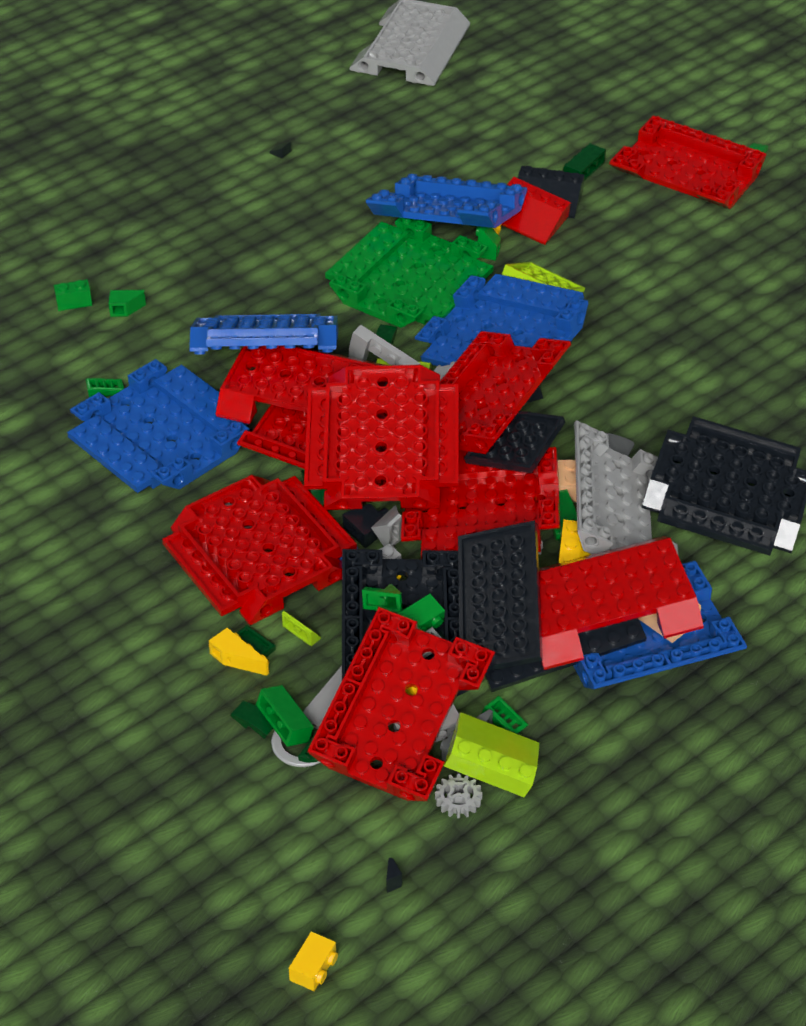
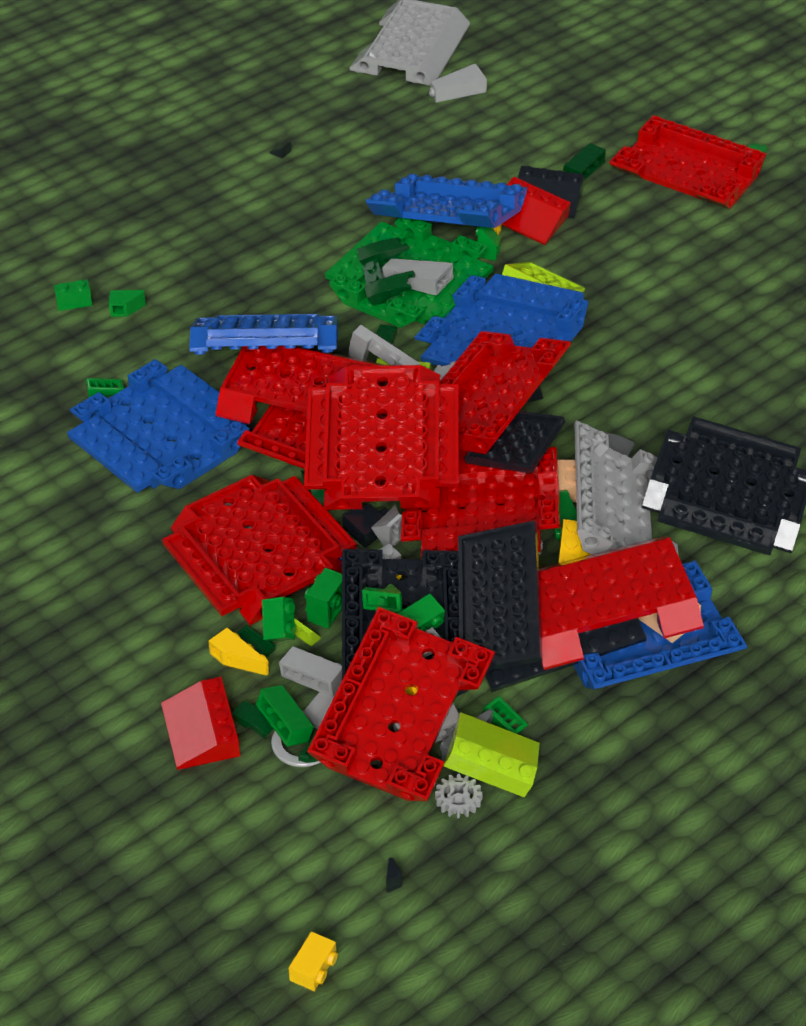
none -> slope [161,677,240,770]
none -> green brick [262,597,296,642]
none -> light grey brick [279,646,342,697]
none -> green brick [305,568,342,629]
none -> dark green wedge [357,237,415,306]
none -> light grey slope [382,259,454,296]
none -> light grey slope [429,64,487,102]

